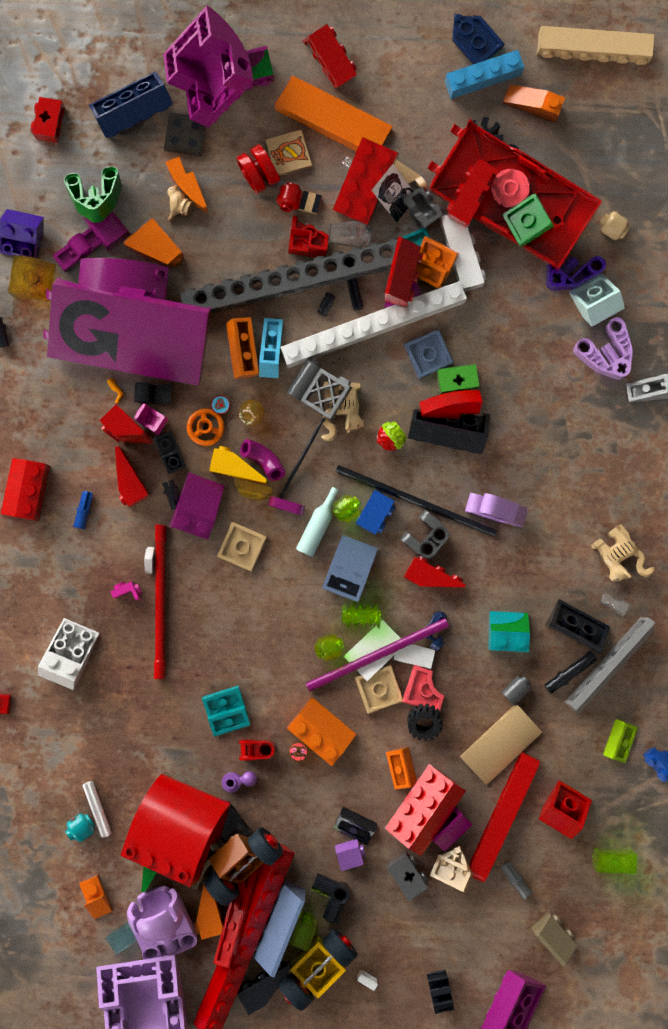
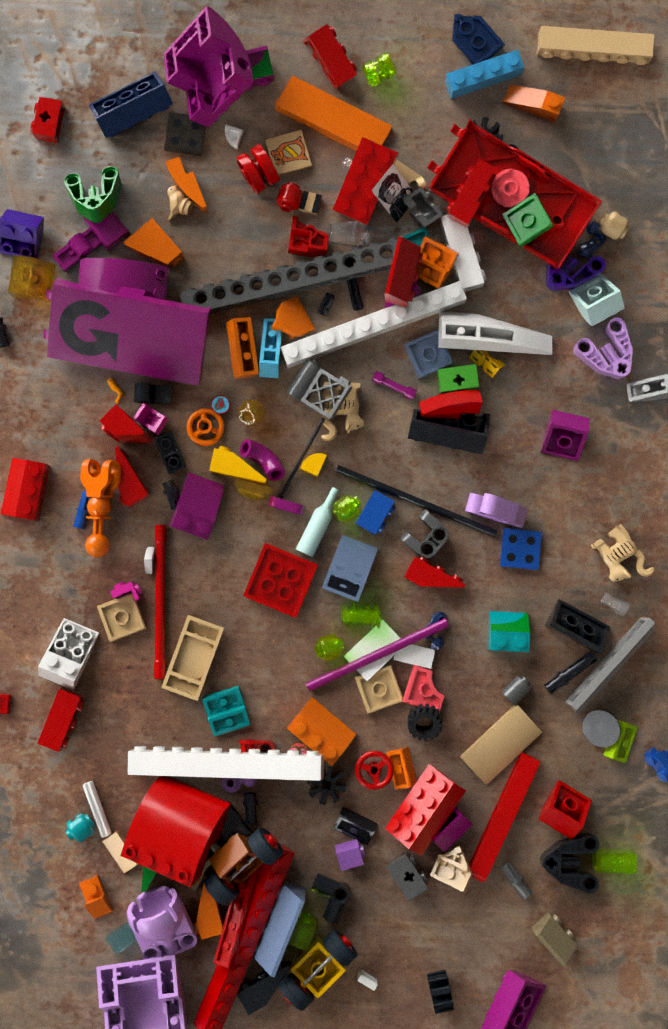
tan tile [217,522,267,572] -> none
piece [377,421,407,451] -> none
none -> red brick [37,688,85,752]
none -> orange piece [80,459,121,558]
none -> tan tile [97,593,147,642]
none -> tan slope [102,830,138,873]
none -> white brick [128,746,324,781]
none -> tan slope [161,615,224,701]
none -> white tile [225,124,244,149]
none -> red plate [243,543,318,618]
none -> black pin [243,792,258,824]
none -> orange slope [272,296,315,339]
none -> yellow brick [300,453,327,477]
none -> black gear [307,764,346,805]
none -> red piece [355,751,394,790]
none -> clear neon green wheel [362,52,397,87]
none -> magenta bar [371,371,417,400]
none -> white wedge [438,311,552,355]
none -> yellow piece [469,350,506,378]
none -> blue tile [499,528,542,570]
none -> black connector [540,833,600,893]
none -> magenta slope [541,409,590,461]
none -> dark blue piece [579,220,606,258]
none -> piece [582,709,621,747]

